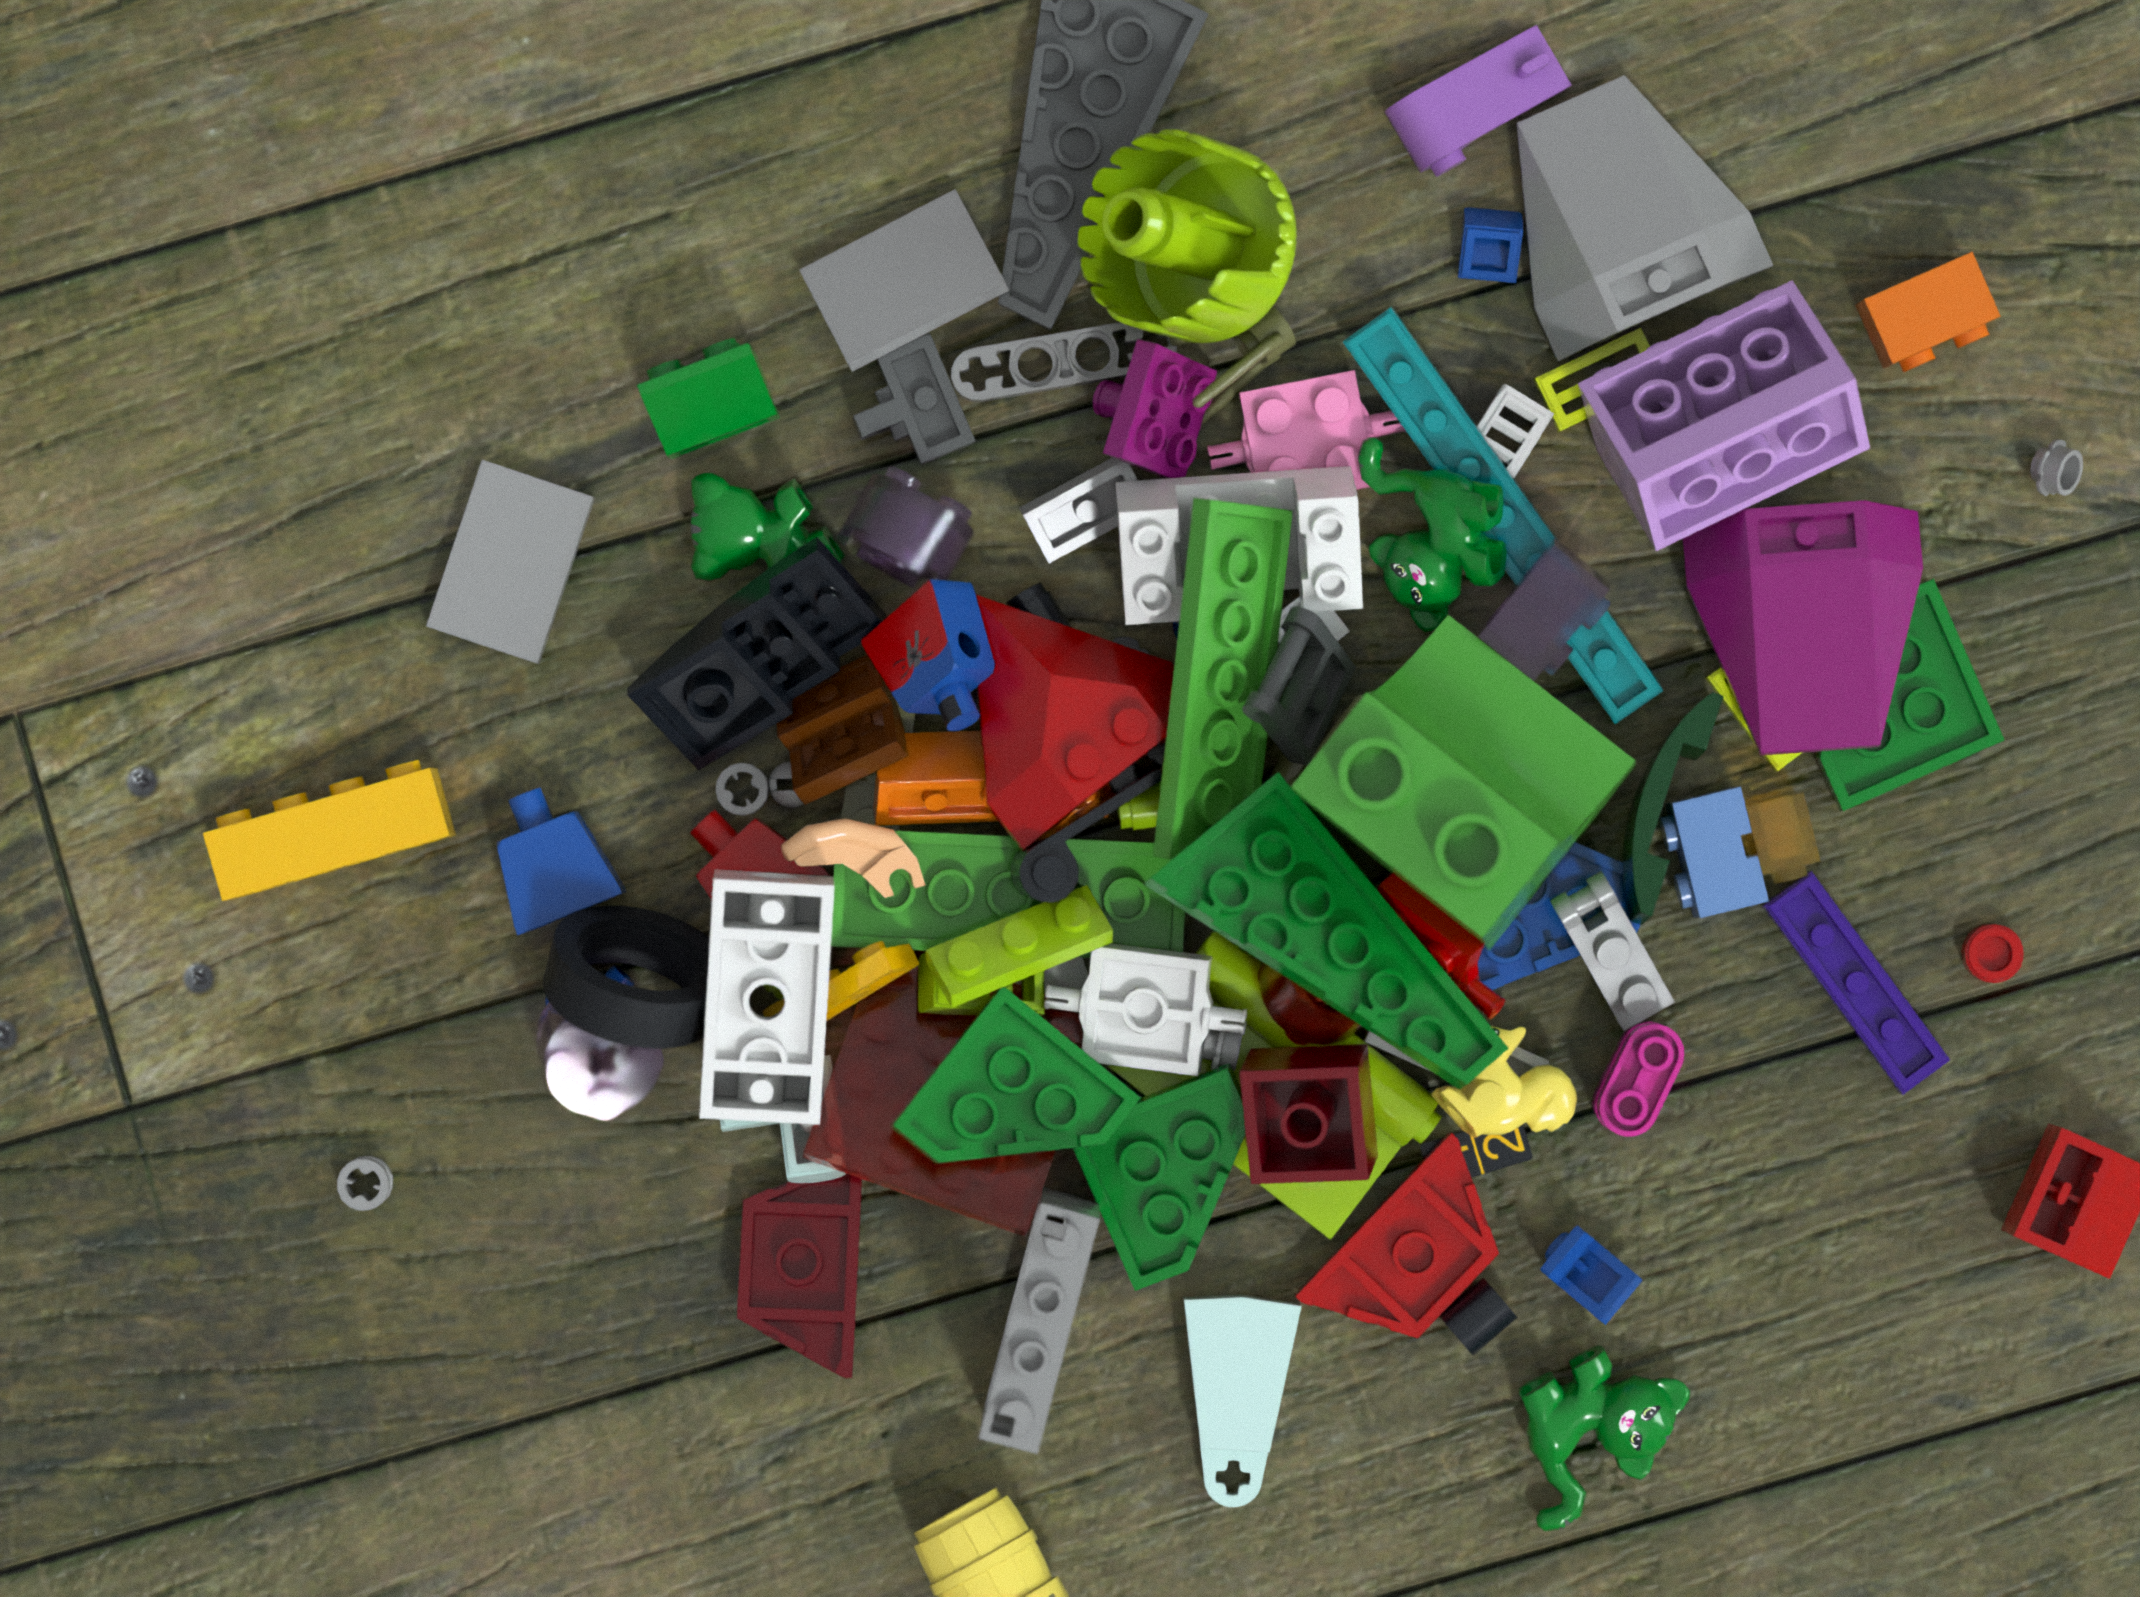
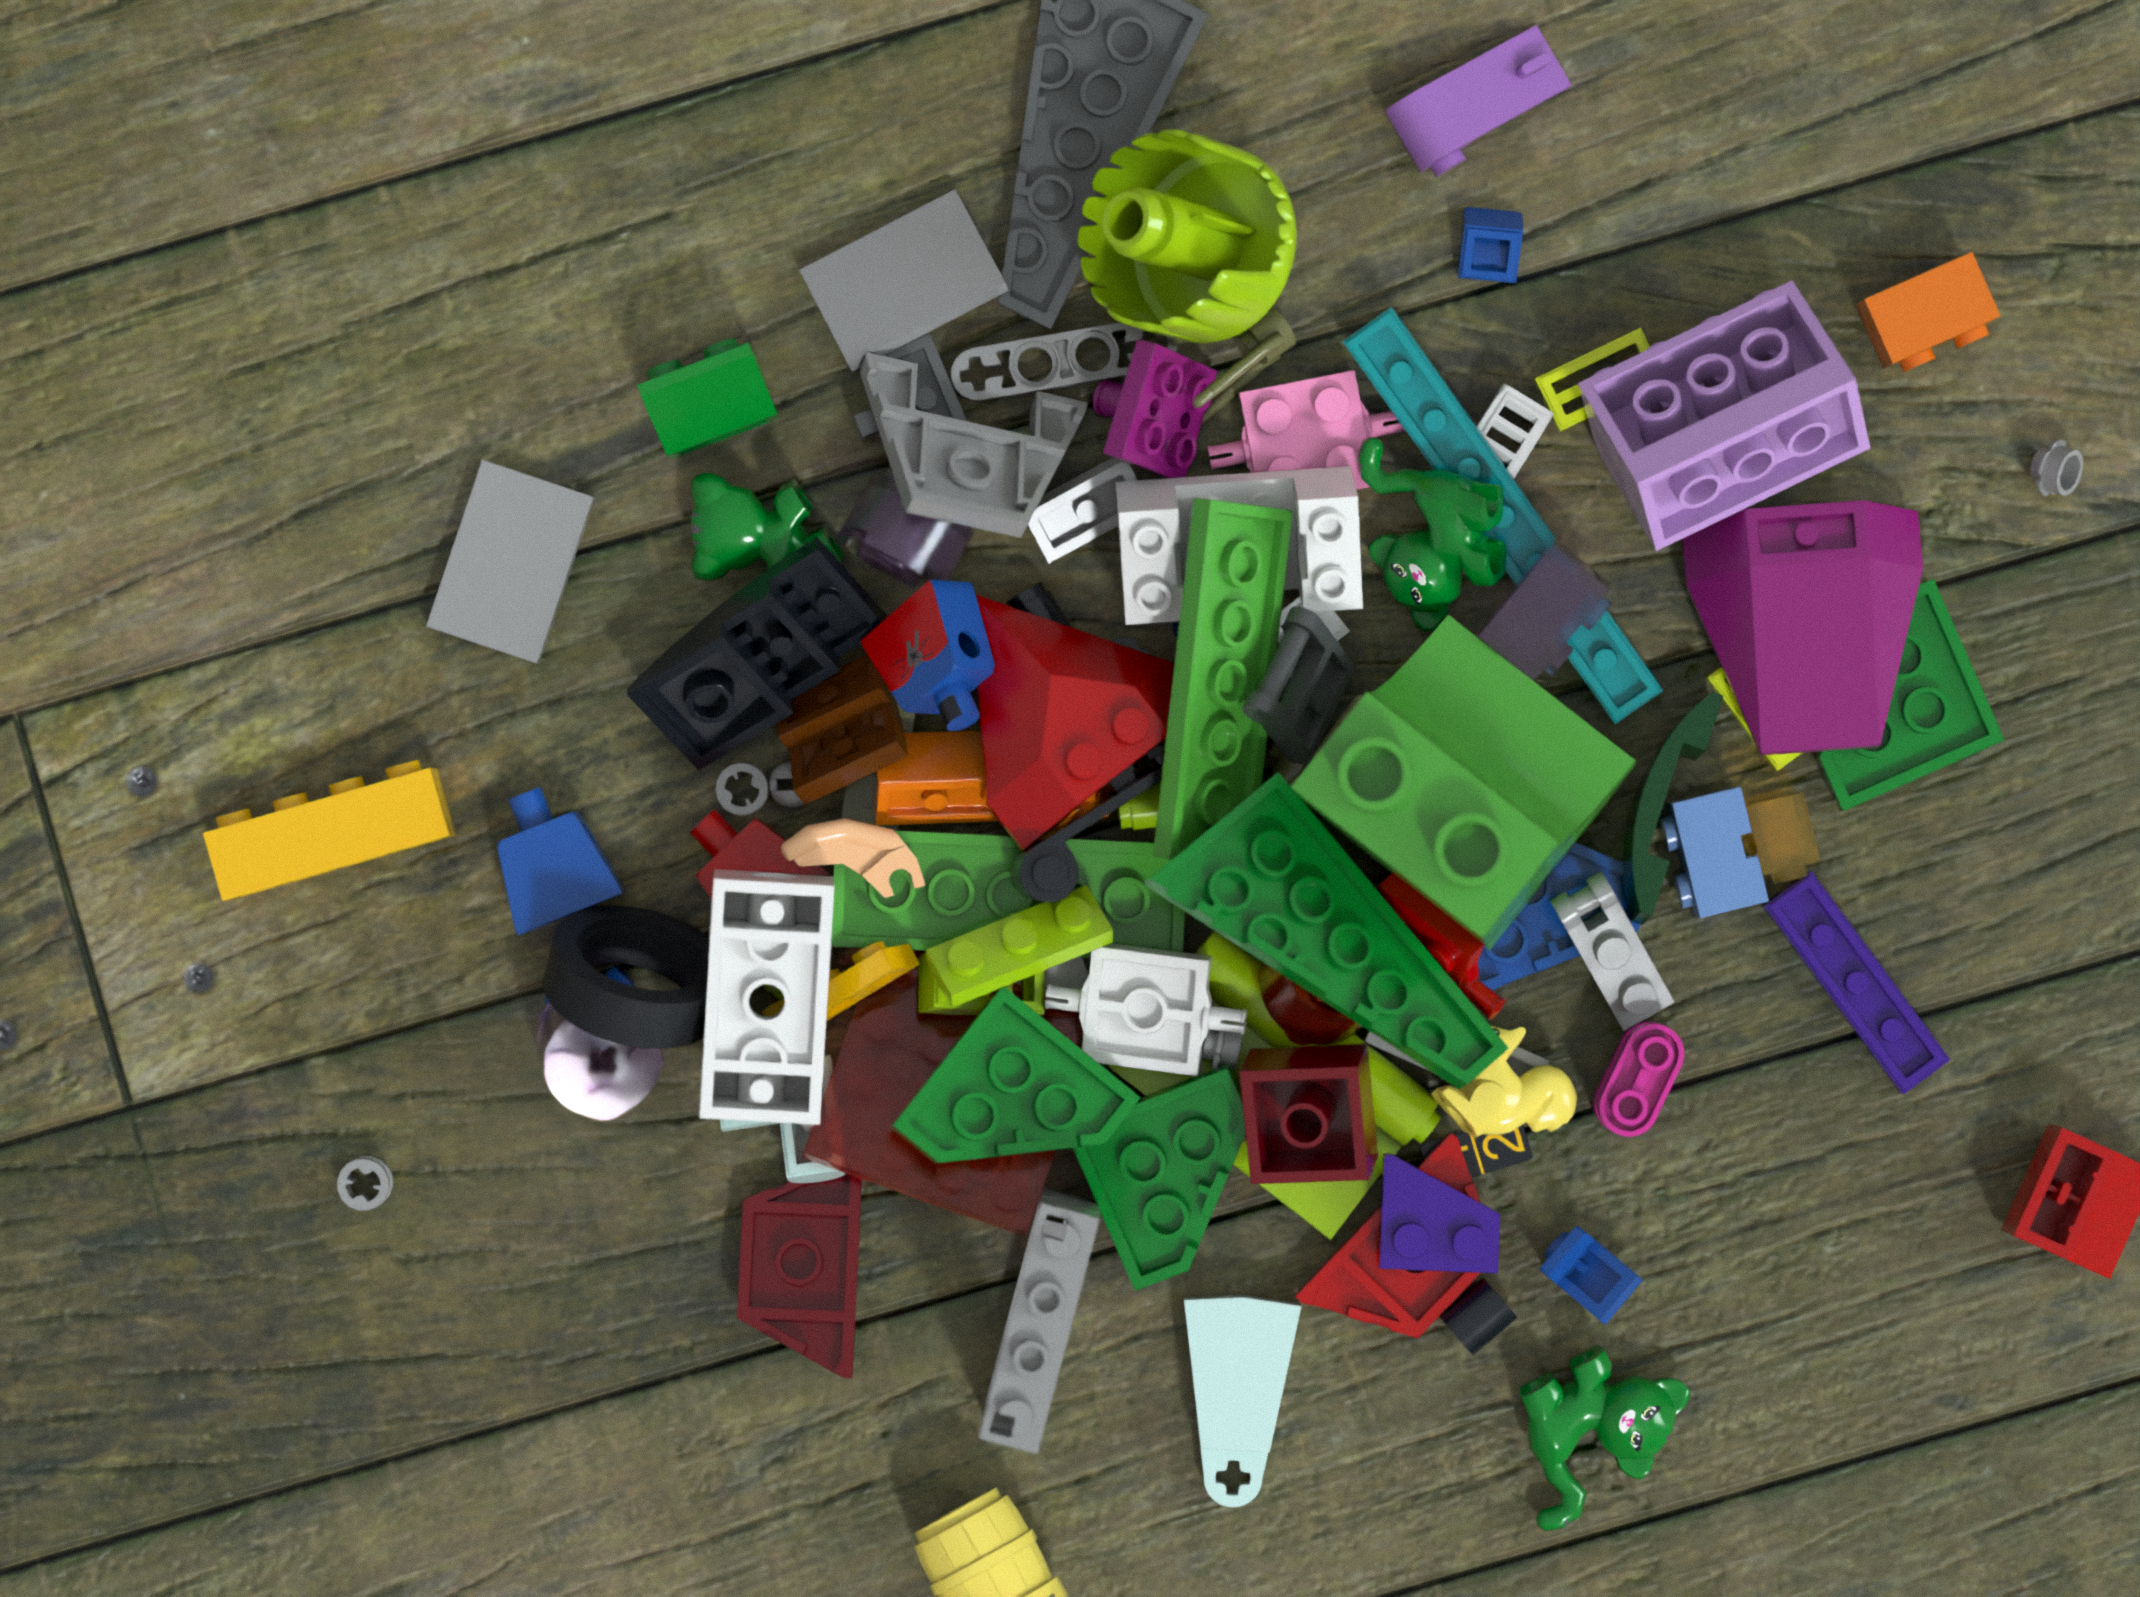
light grey wedge [1516,75,1773,362] -> none
red tile [1961,924,2024,983] -> none
none -> light grey wing [860,352,1087,538]
none -> dark purple wing [1378,1153,1500,1273]

